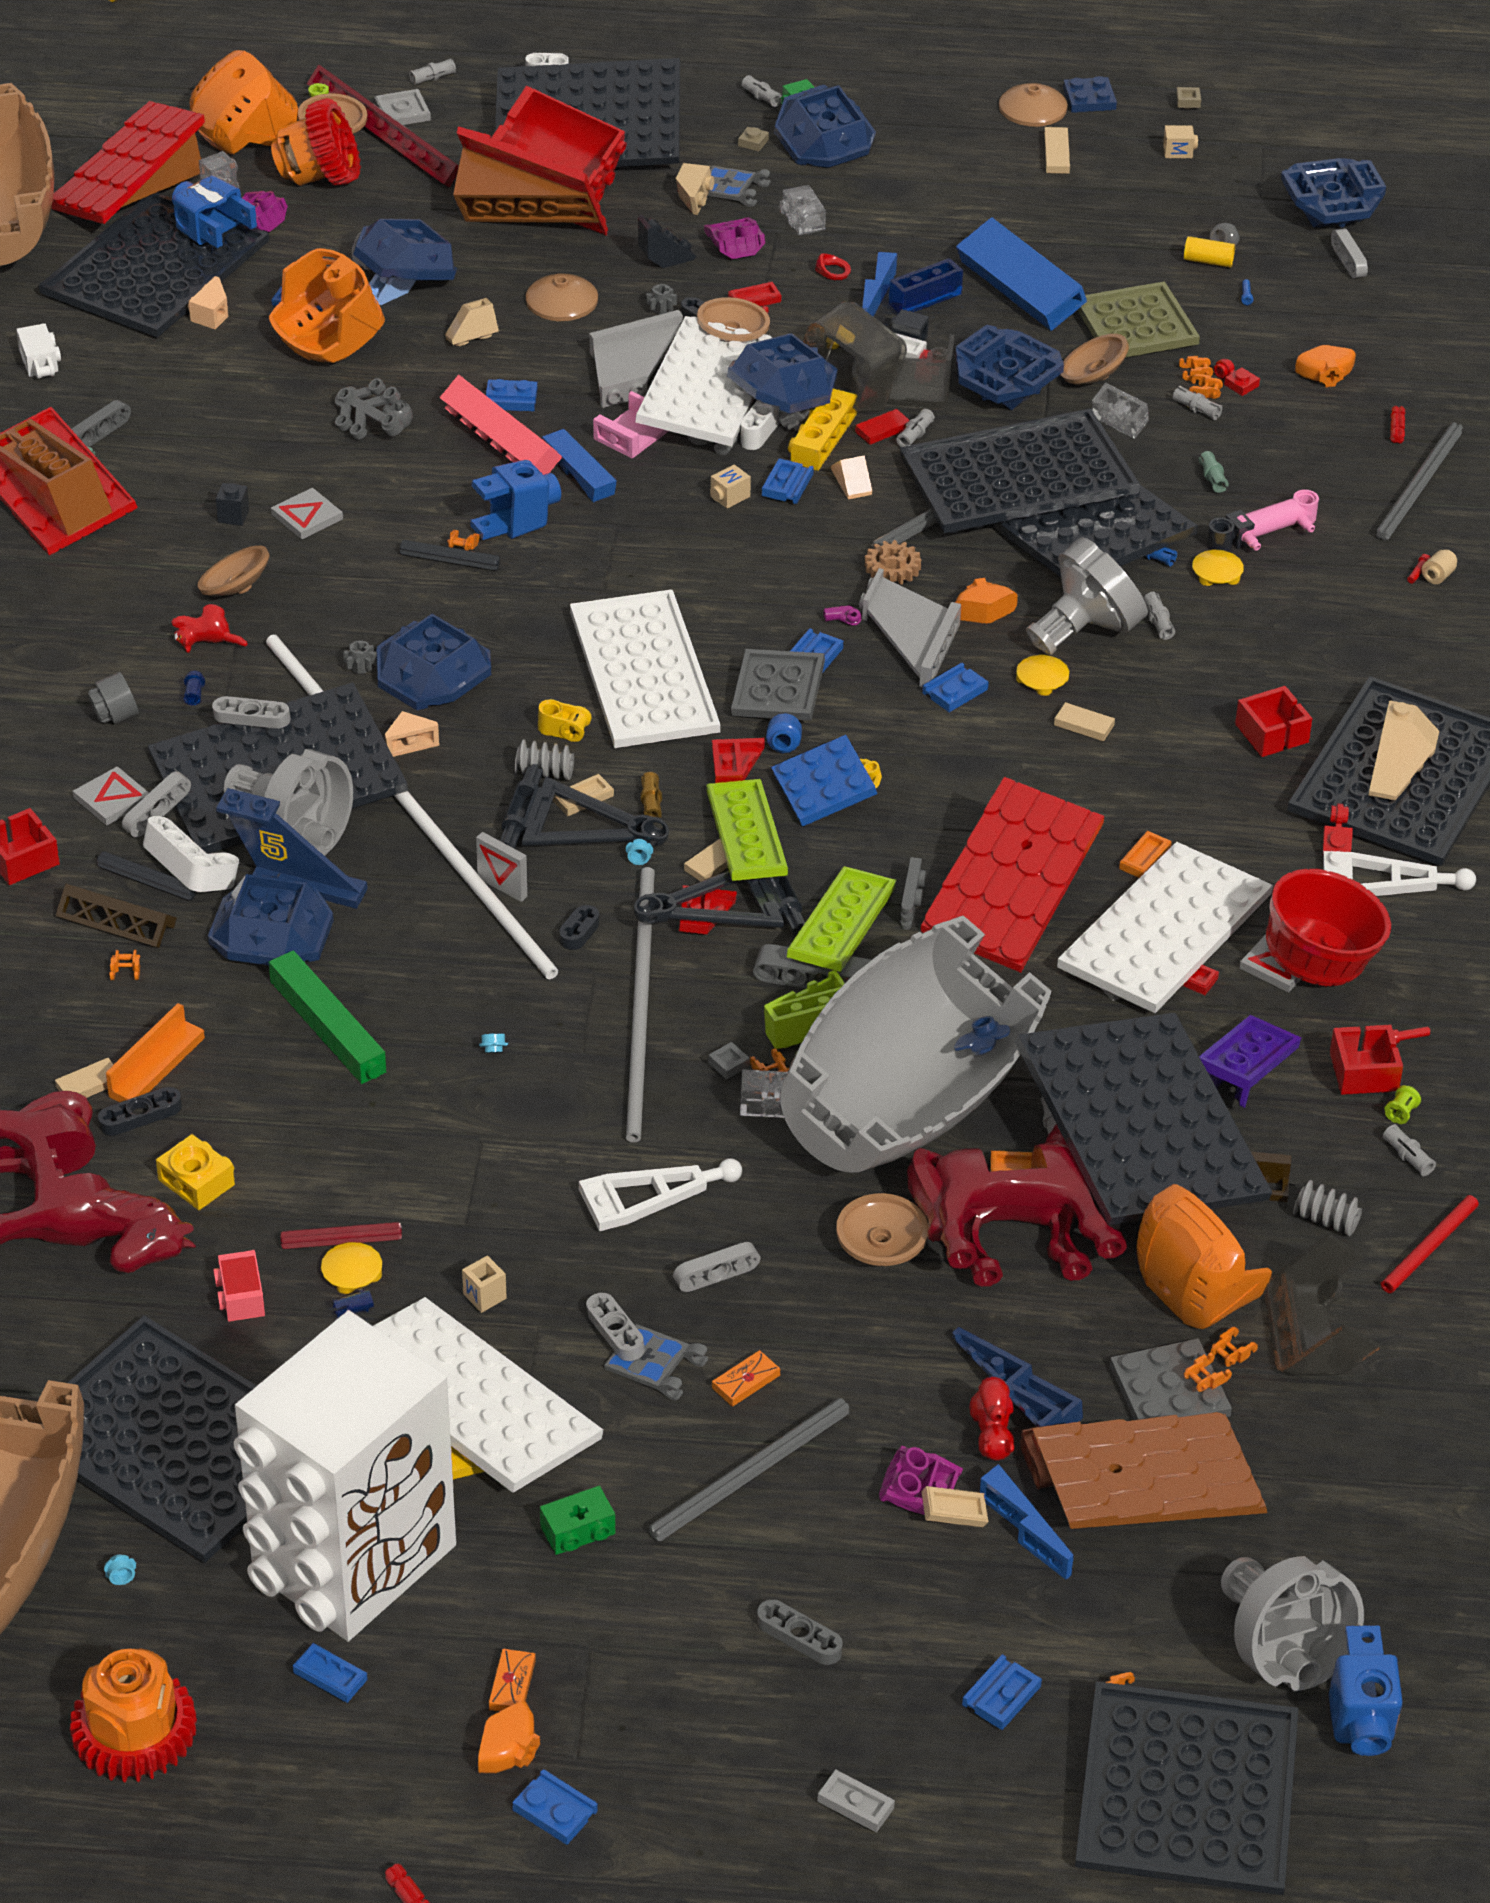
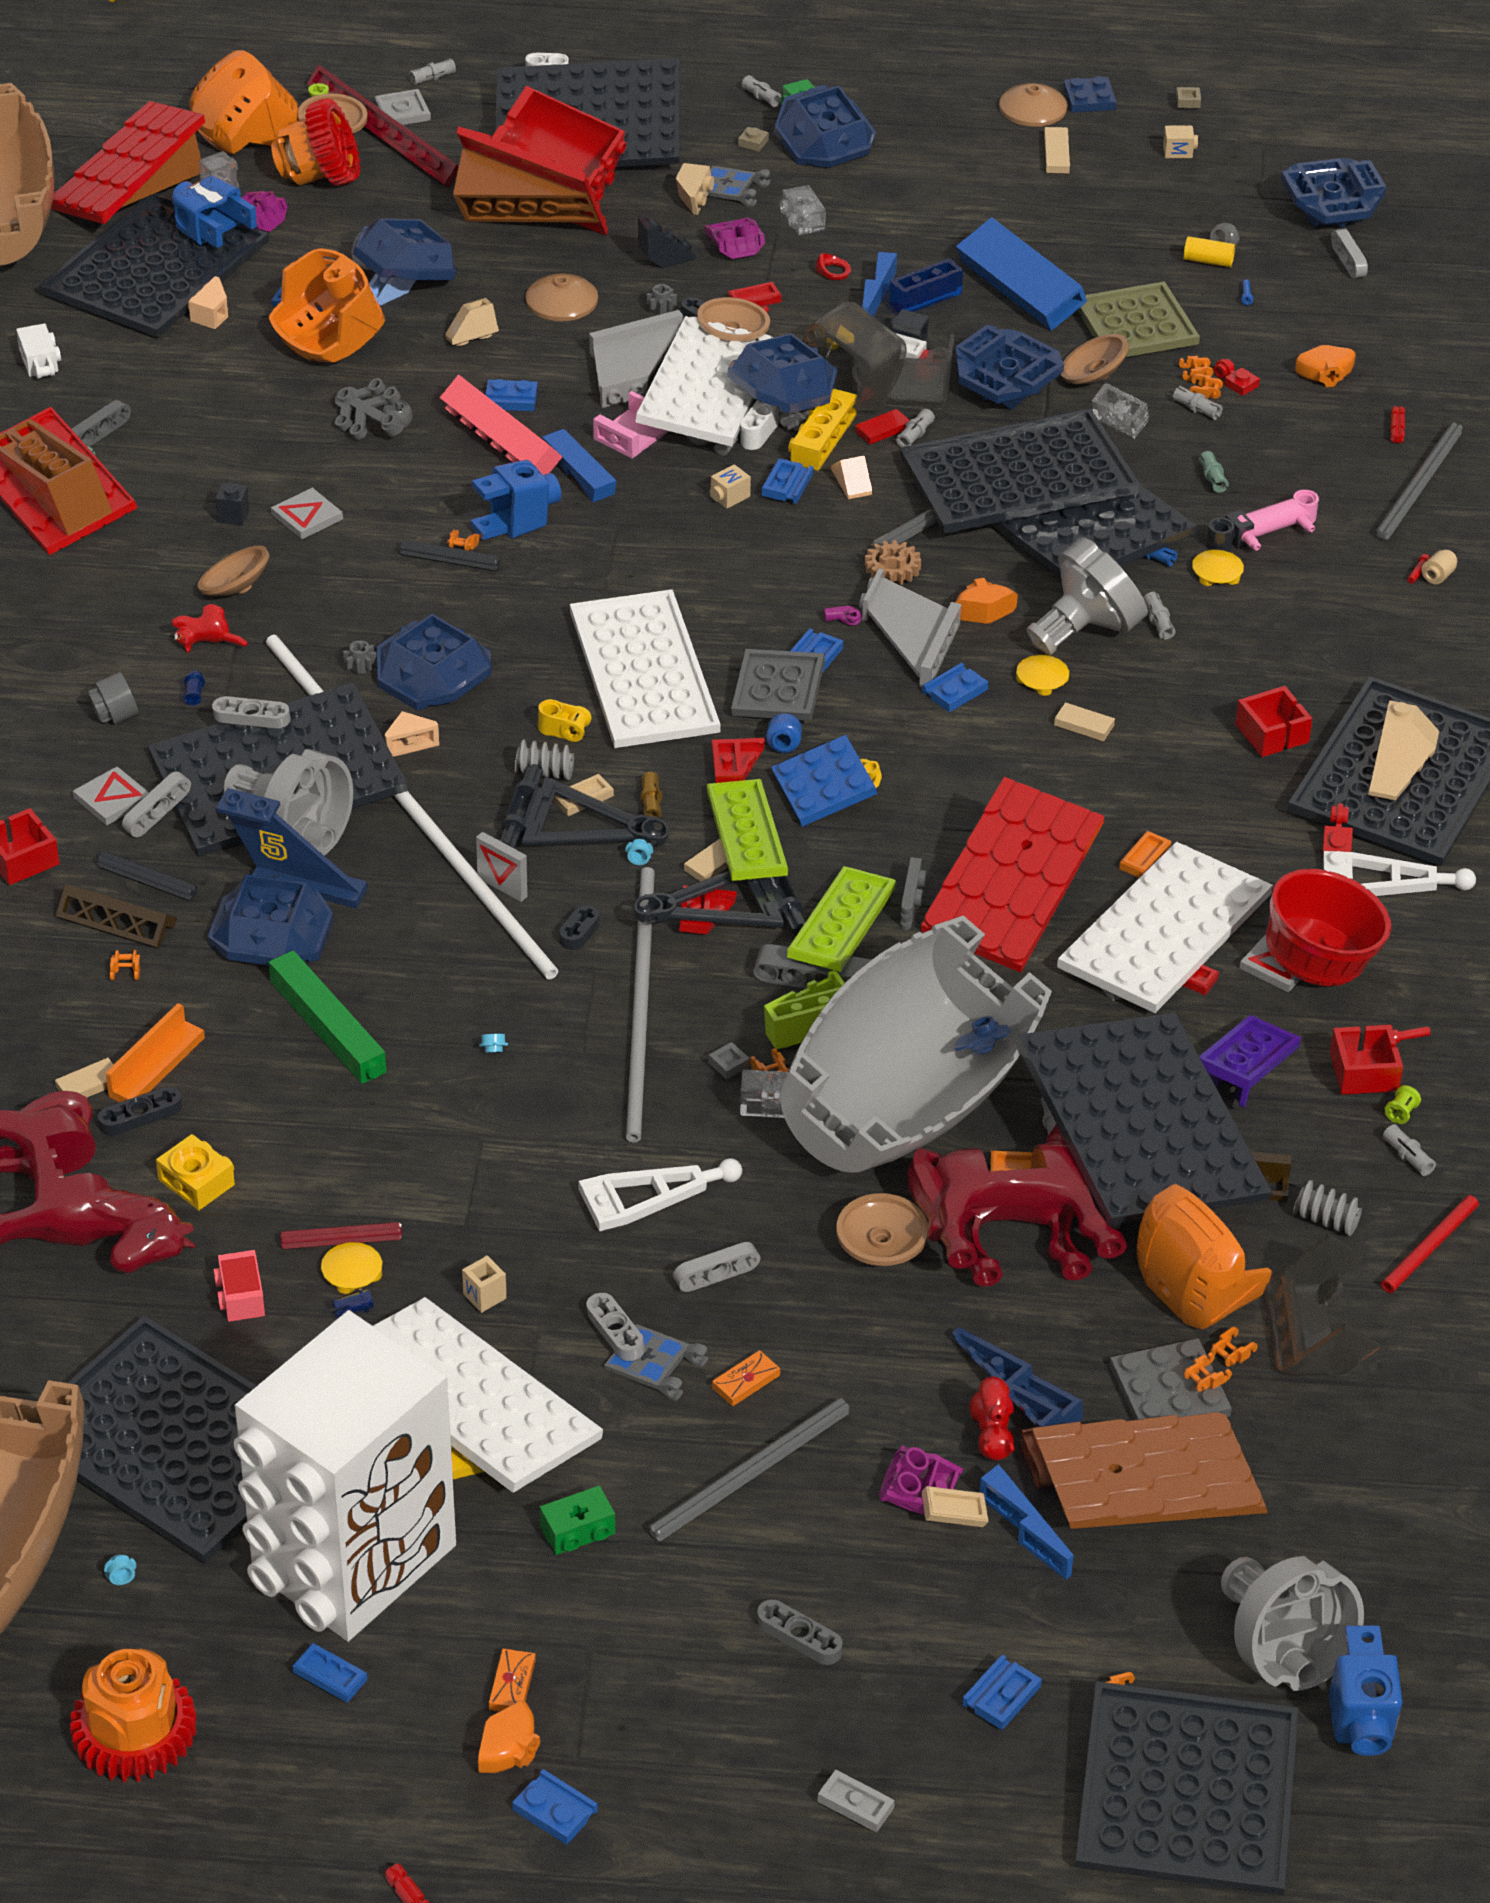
white beam [143,816,239,892] -> none

